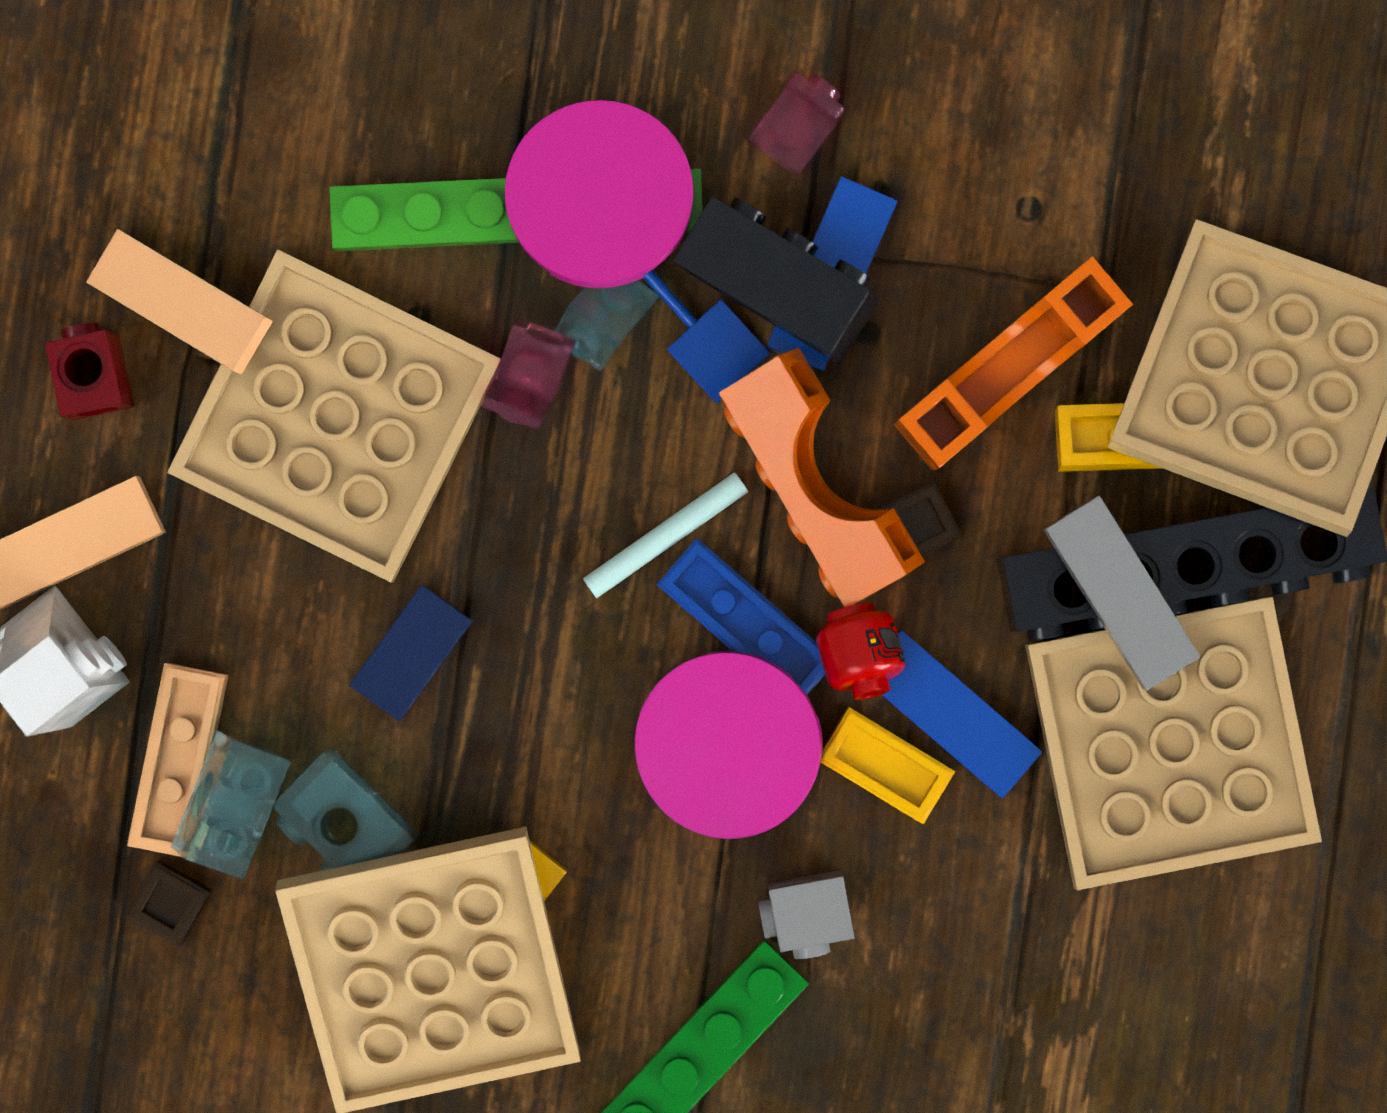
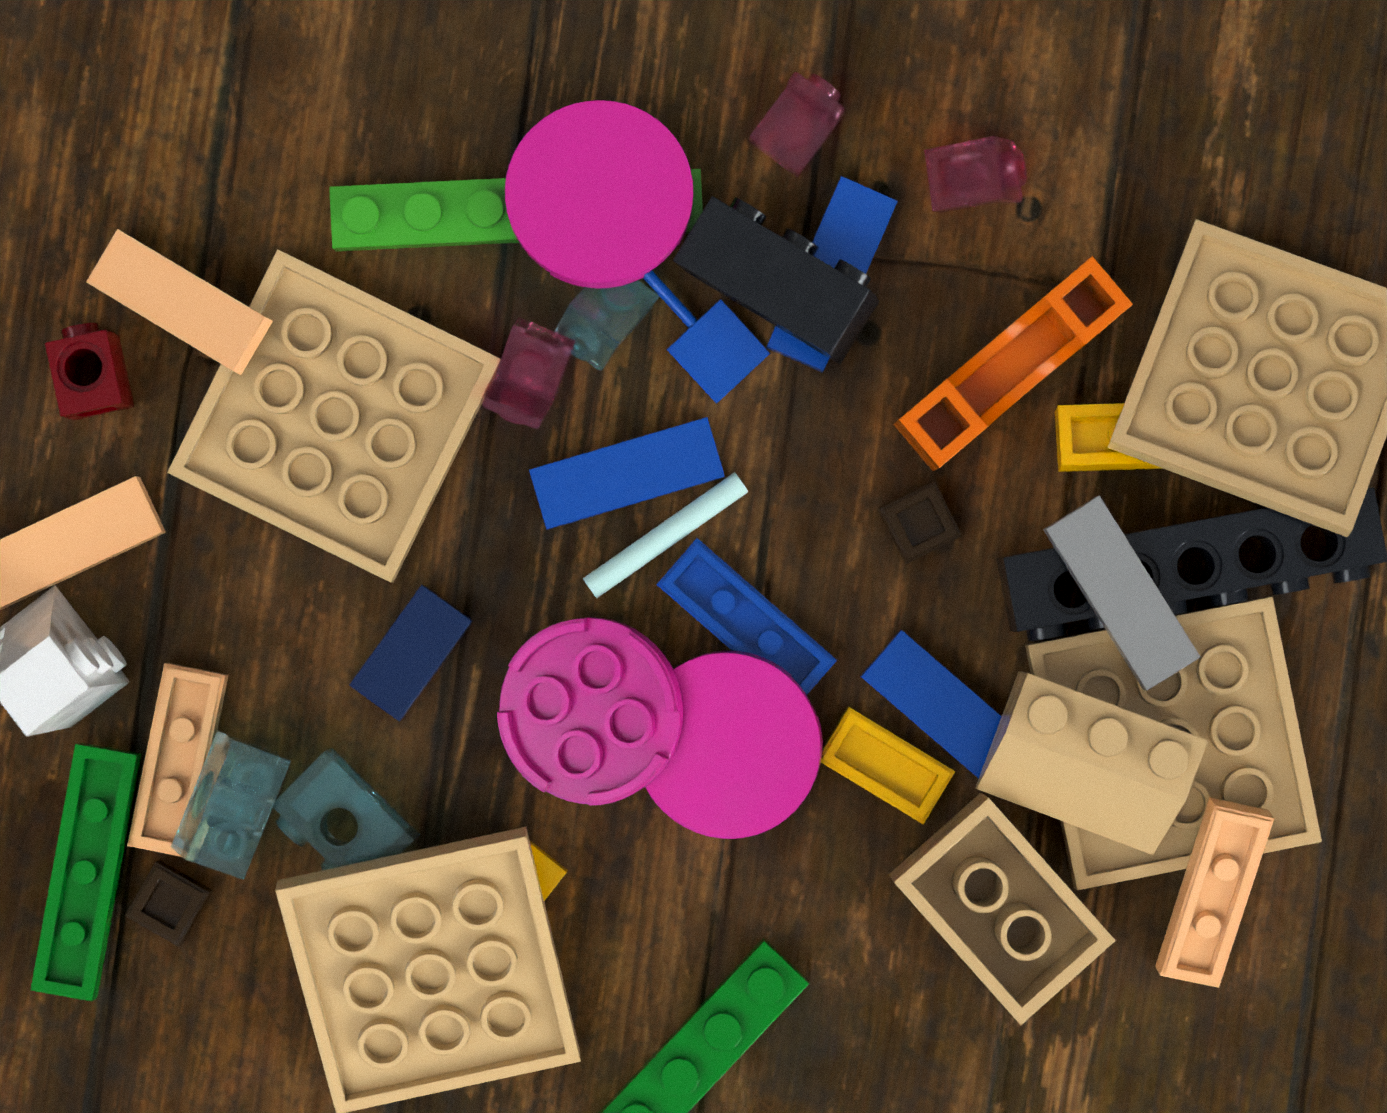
orange arch [719,347,925,607] -> none
light grey brick [758,870,855,959] -> none
red head [816,603,906,700] -> none
none -> green plate [30,743,141,1001]
none -> dark pink tile [497,617,683,806]
none -> blue tile [529,417,725,530]
none -> tan brick [888,792,1116,1025]
none -> clear pink bracket [924,136,1027,213]
none -> tan slope [975,671,1208,855]
none -> light nougat tile [1155,797,1274,988]

